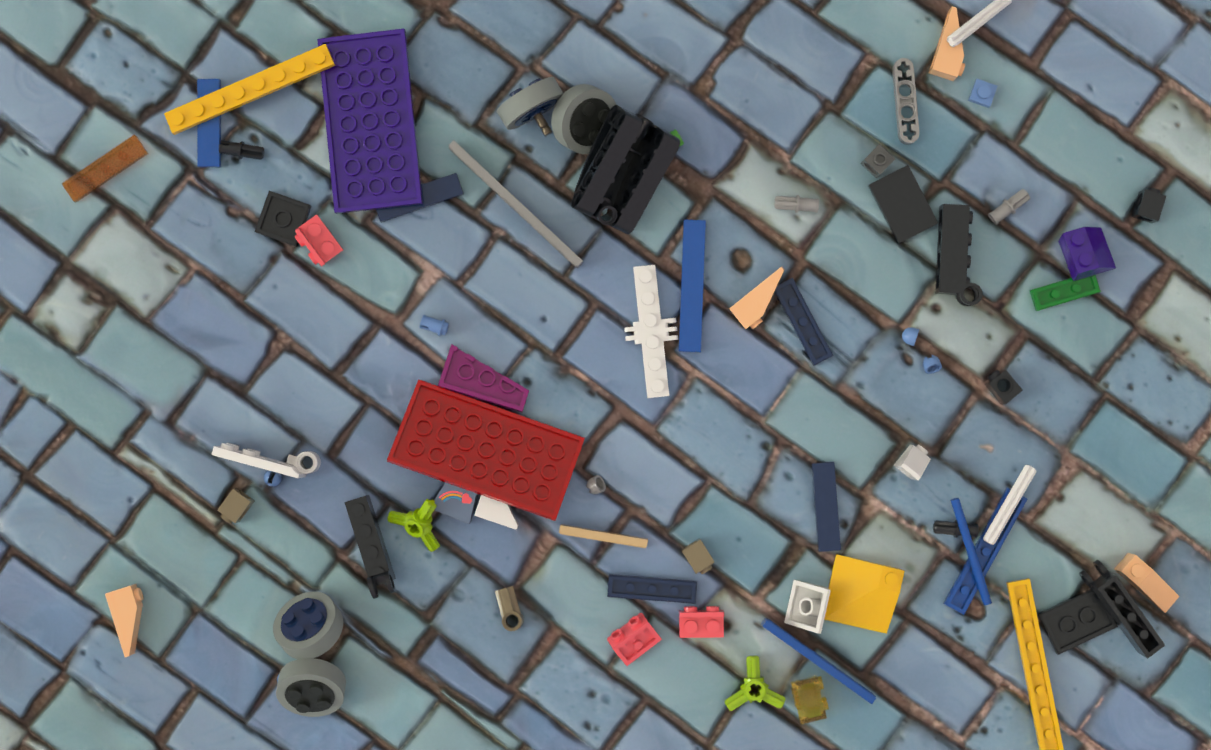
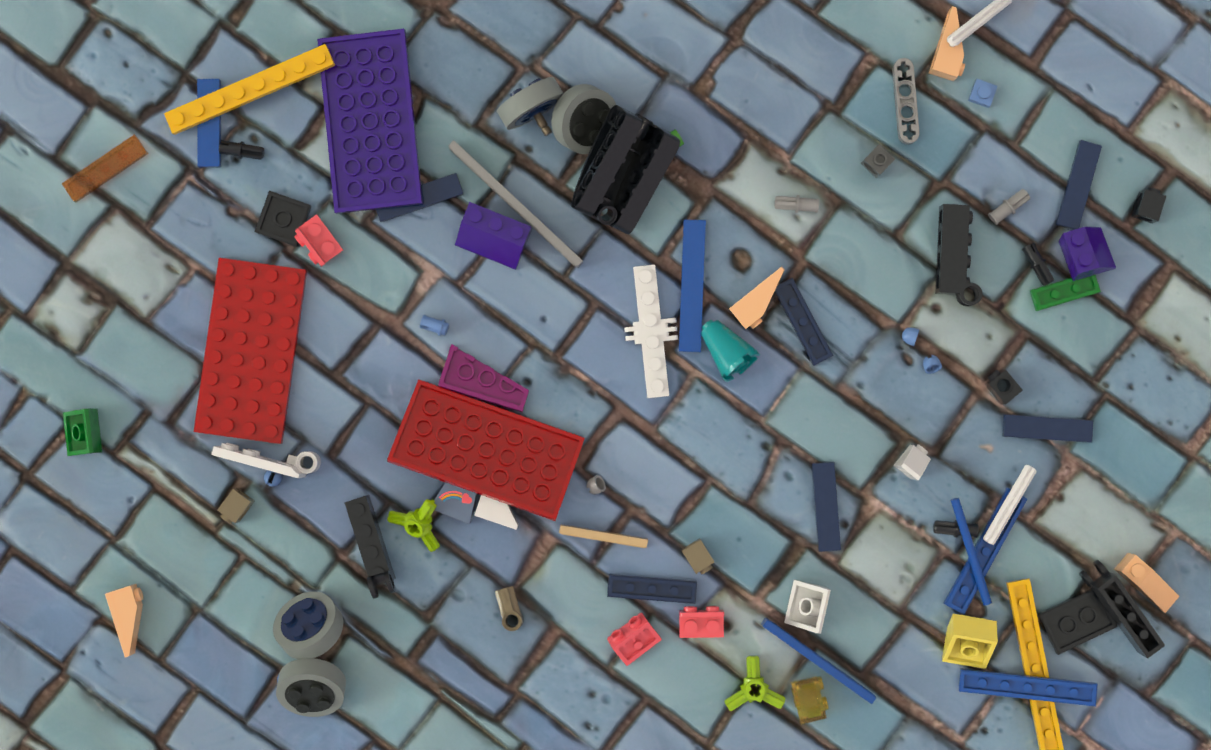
yellow slope [824,554,905,634] -> none
black tile [868,165,938,244] -> none
none -> green slope [63,408,102,456]
none -> red plate [193,258,307,444]
none -> dark purple slope [455,202,532,270]
none -> teal cone [701,320,760,382]
none -> light yellow slope [942,614,998,669]
none -> blue tile [959,668,1098,707]
none -> dark blue tile [1002,415,1093,443]
none -> black axle [1022,242,1054,286]
none -> dark blue tile [1056,140,1102,230]

